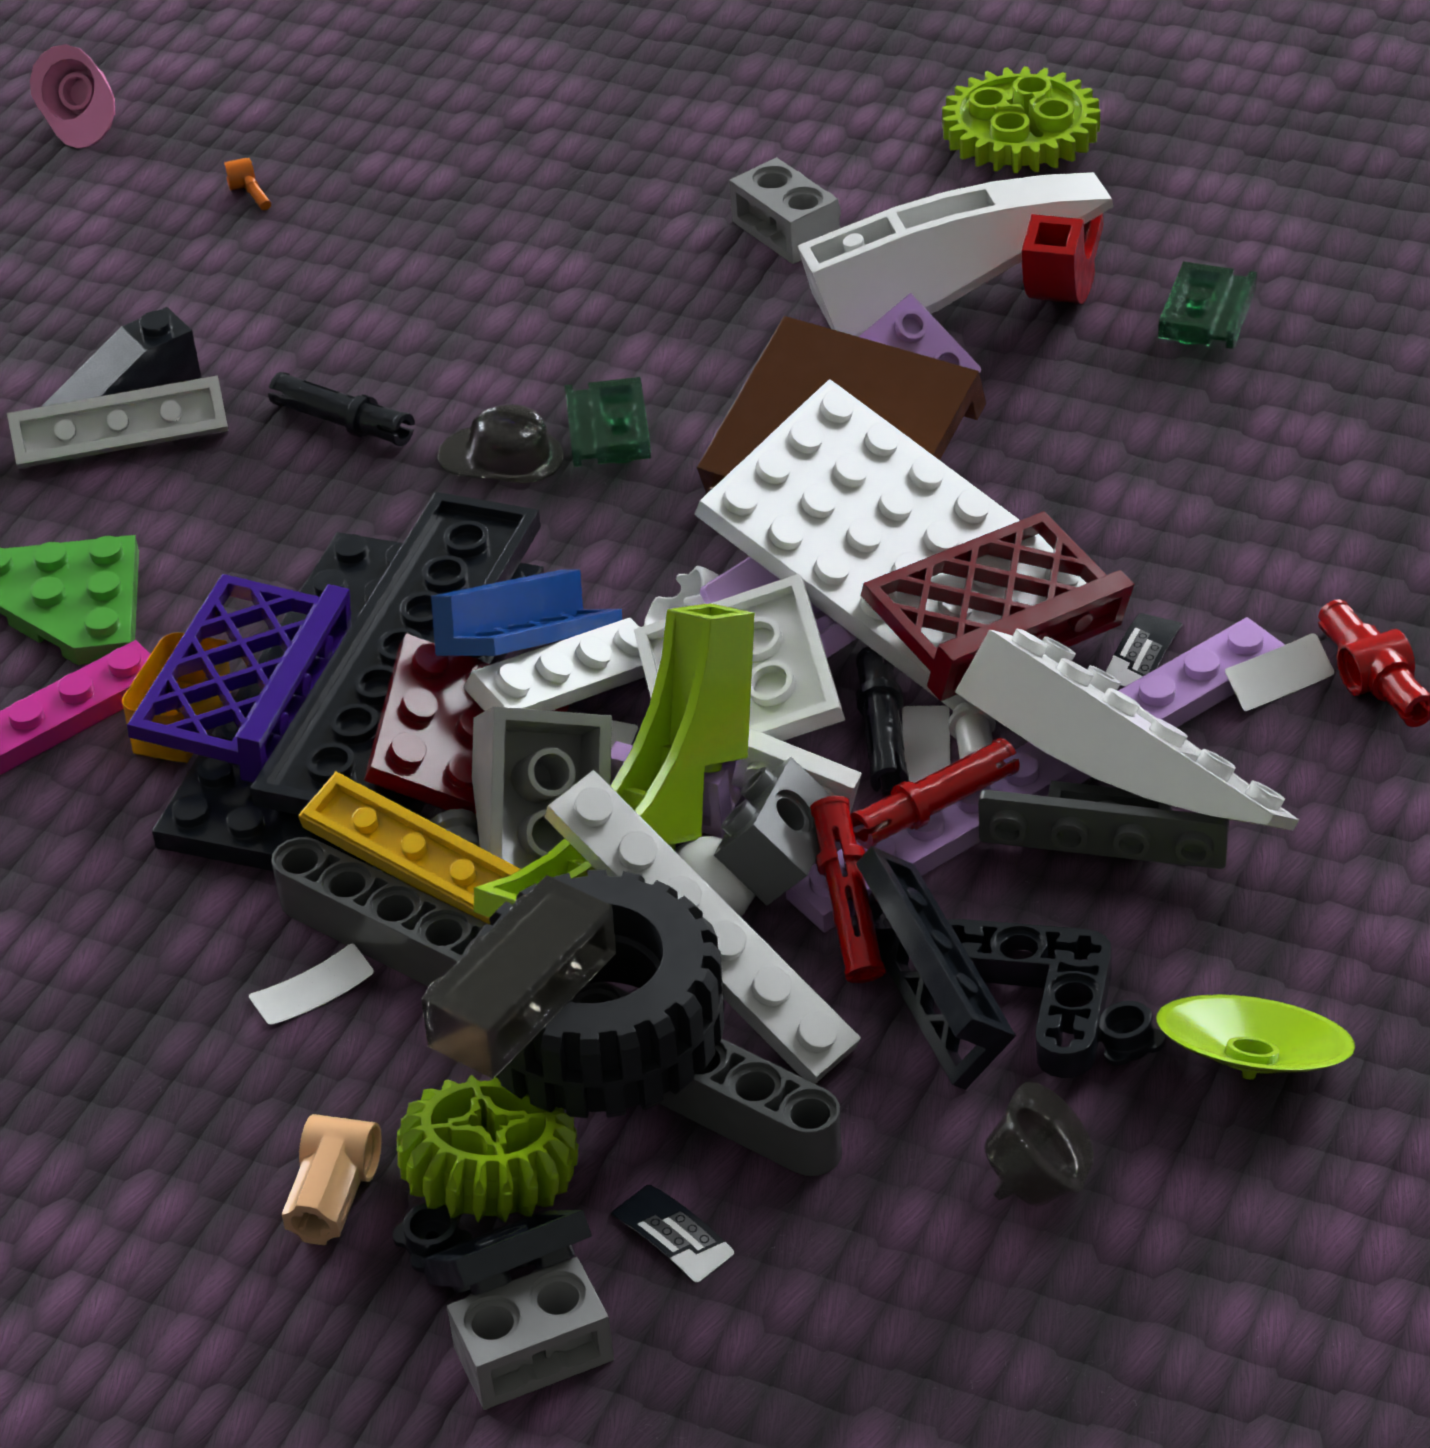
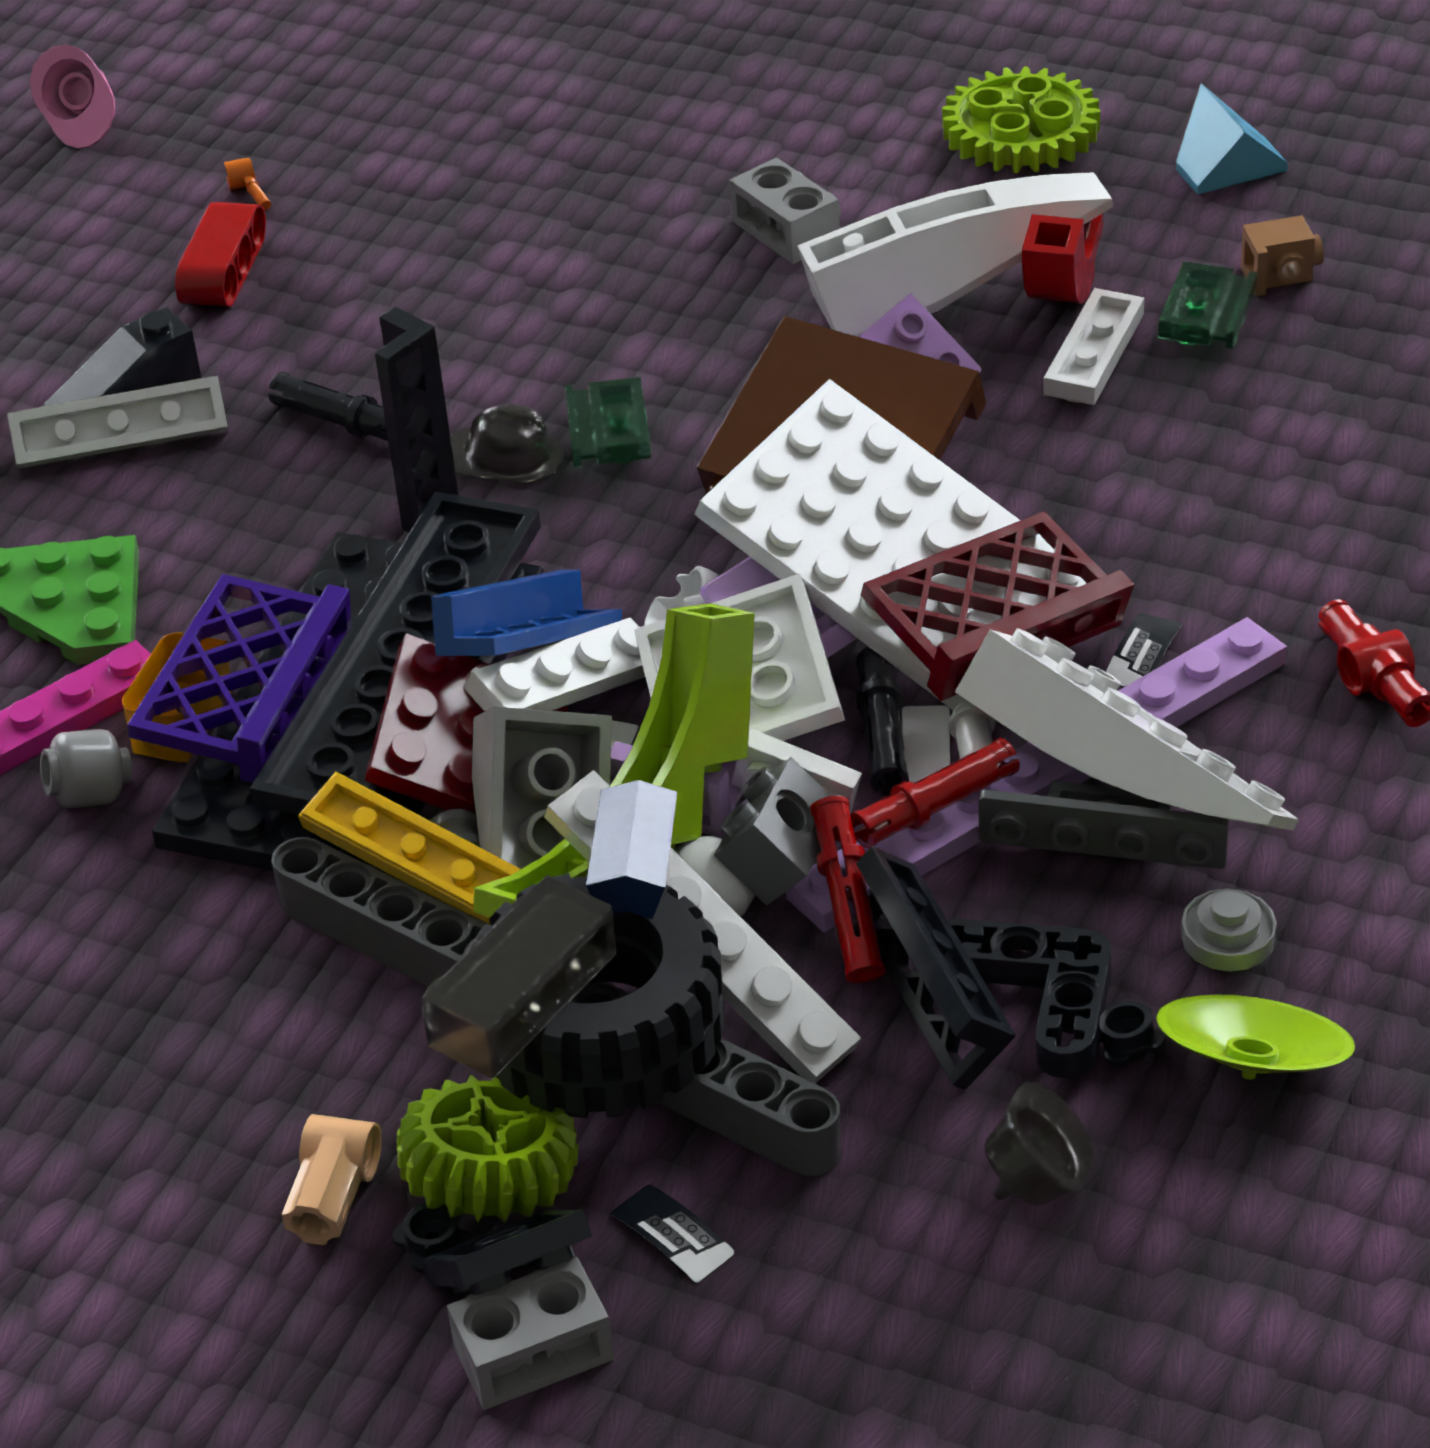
white sticker [249,943,374,1025] -> none
white sticker [1225,633,1334,711] -> none
none -> light grey head [40,729,132,809]
none -> red beam [175,202,266,307]
none -> black fence [375,307,459,533]
none -> piece [586,780,677,919]
none -> white plate [1043,288,1144,405]
none -> medium azure slope [1176,84,1288,195]
none -> light grey plate [1181,888,1277,972]
none -> medium nougat brick [1241,215,1324,296]

